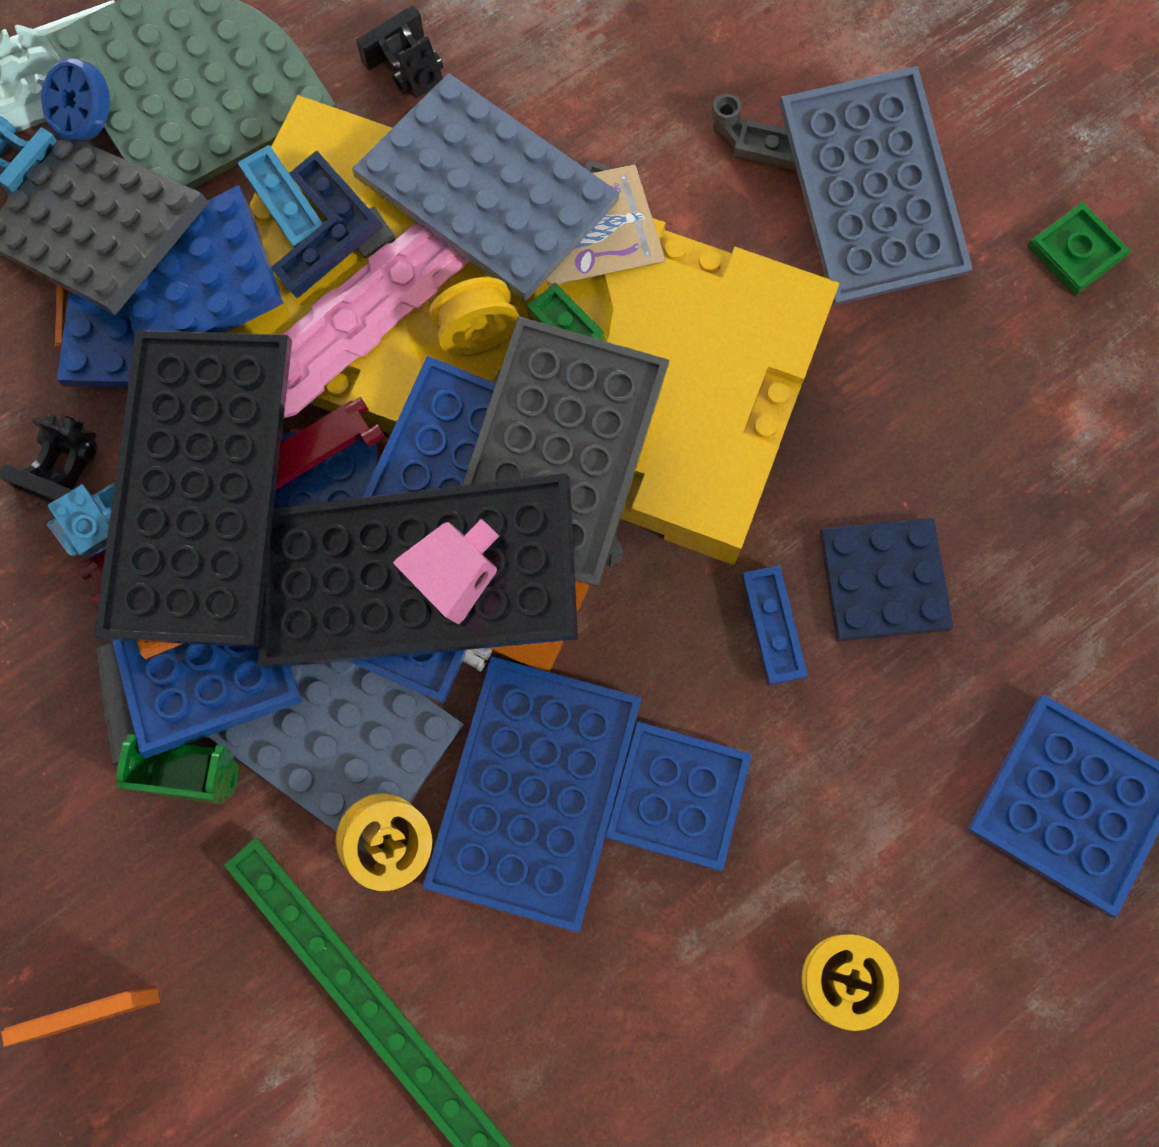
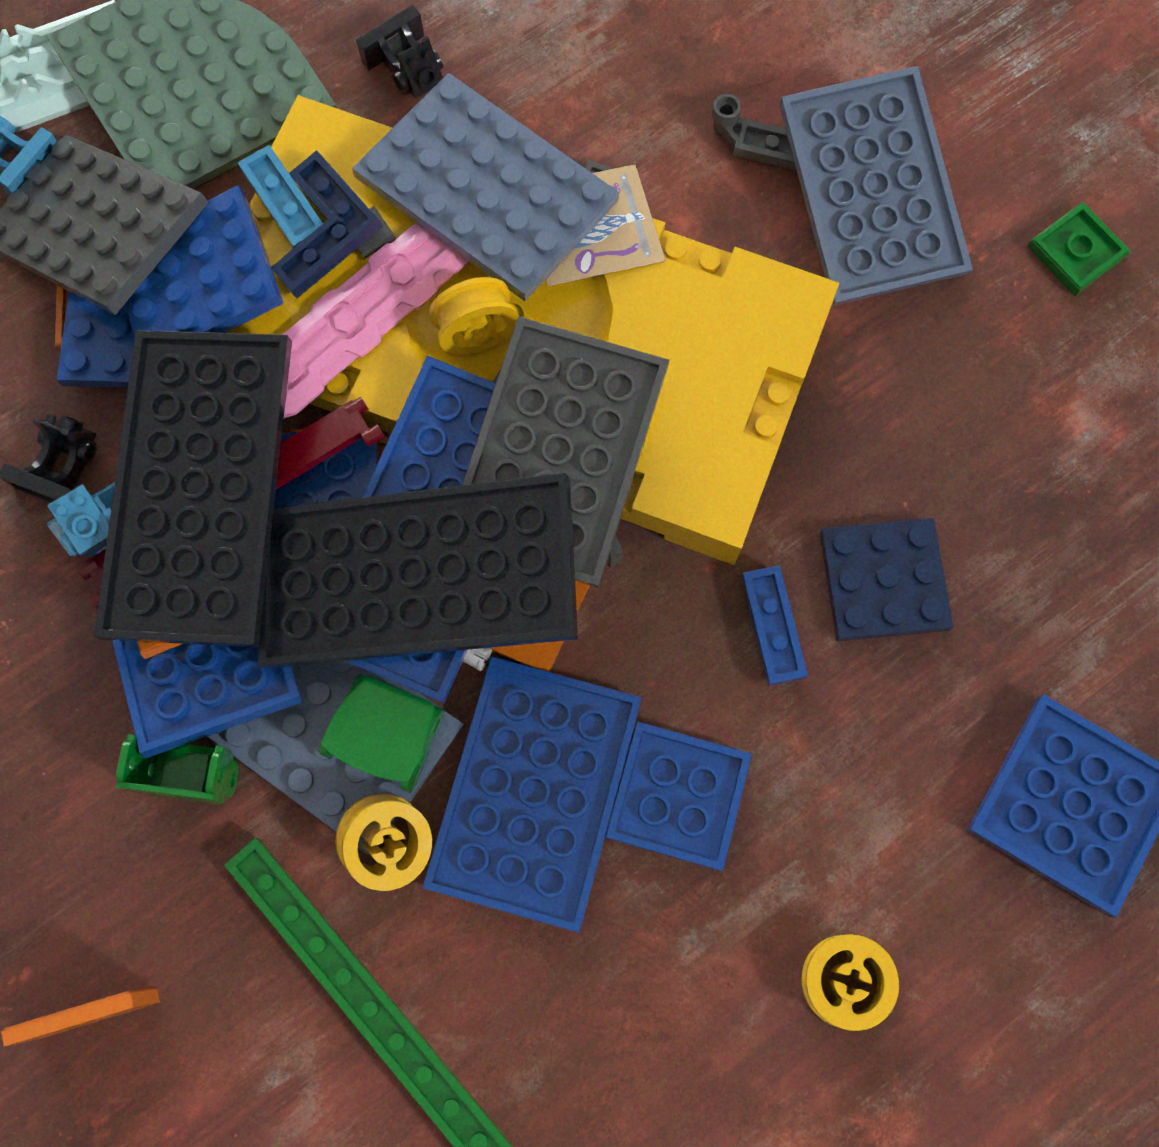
blue wheel [41,58,110,142] -> none
dark grey axle [96,643,135,766] -> none
bright pink torso [393,519,499,625] -> none
green plate [527,282,605,341] -> none
none -> green piece [319,674,444,793]

